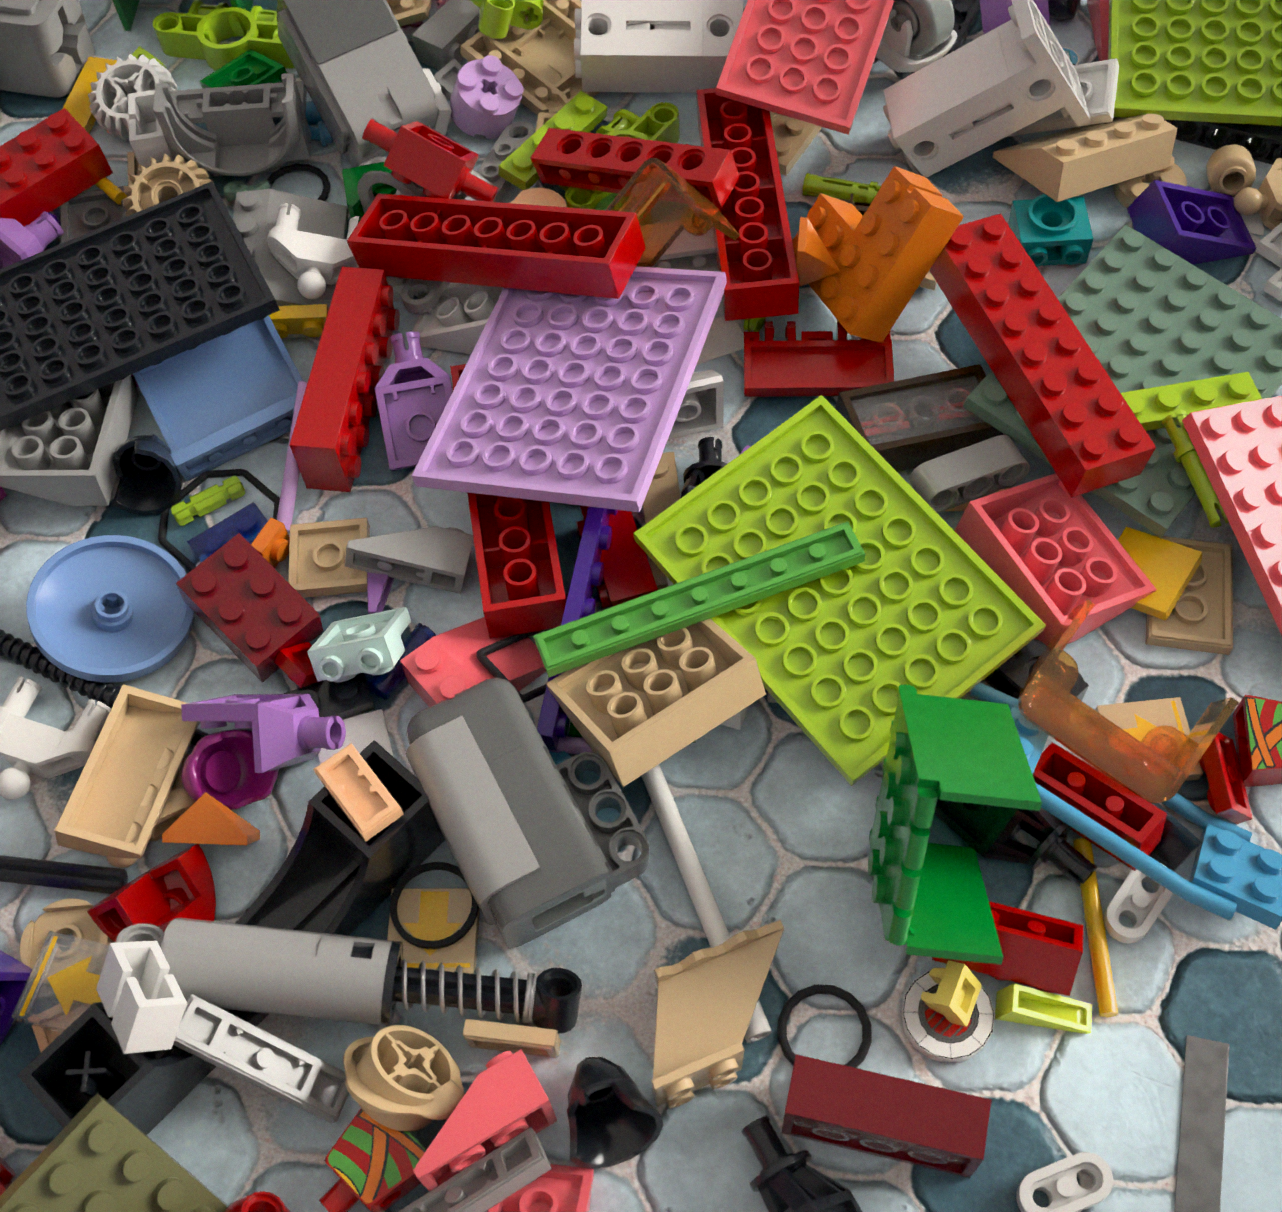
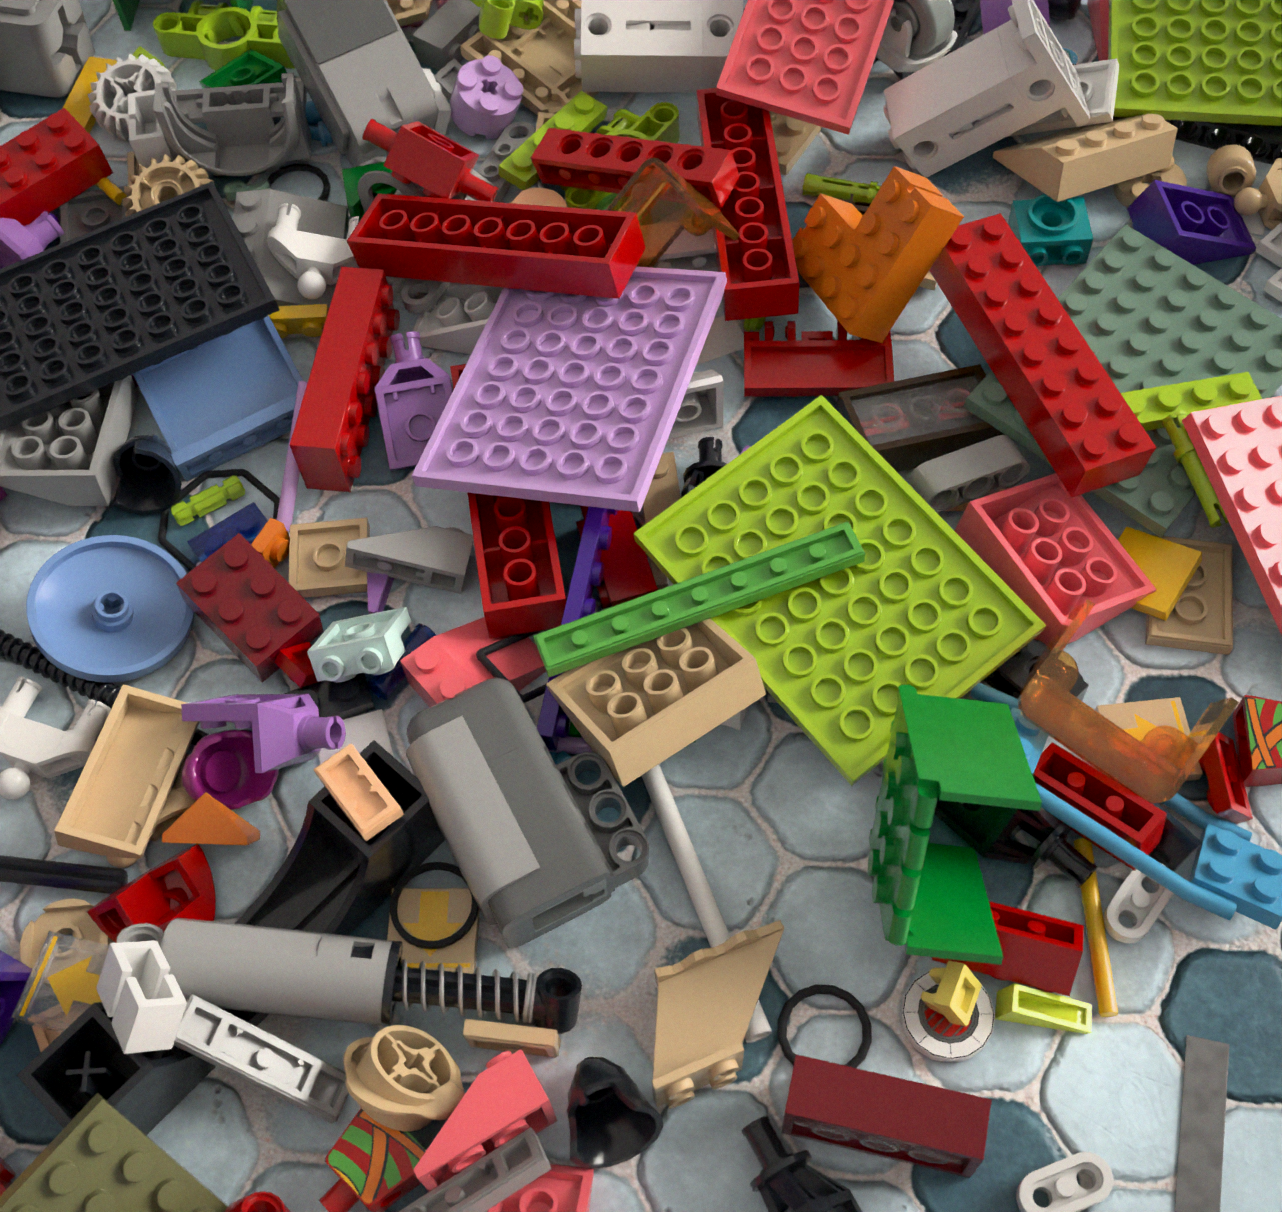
orange slope [796,217,840,286] -> none

